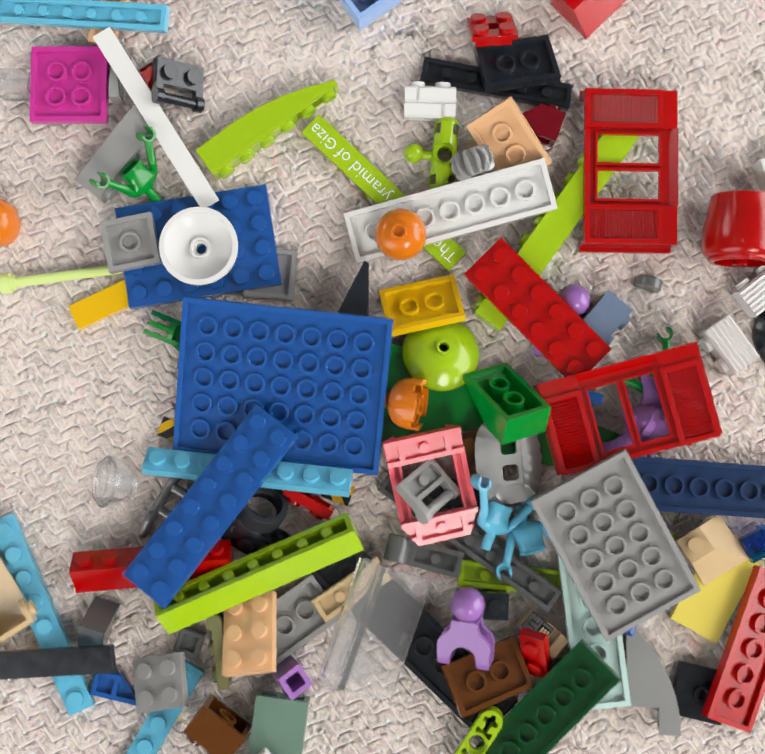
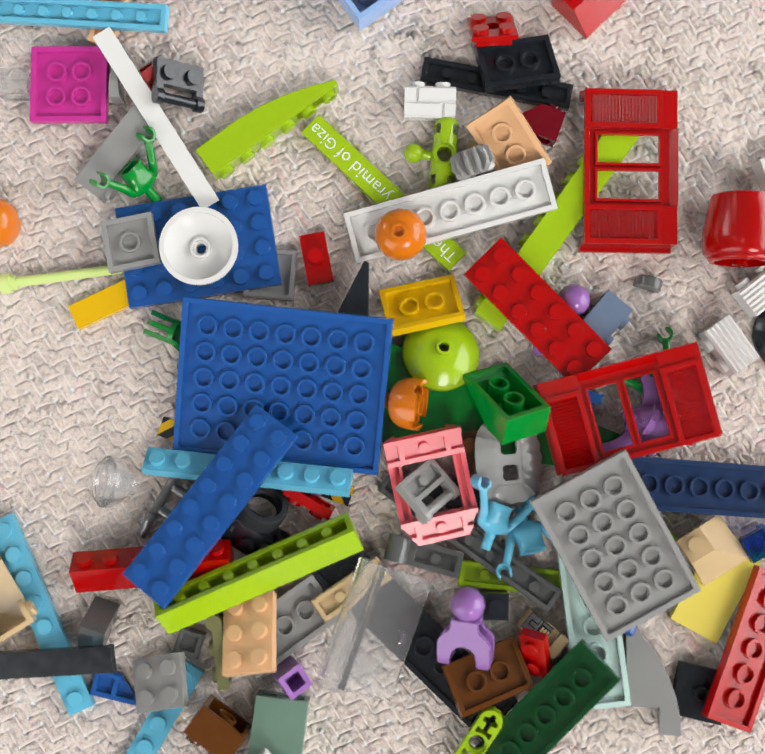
none -> red tile [299,231,334,287]

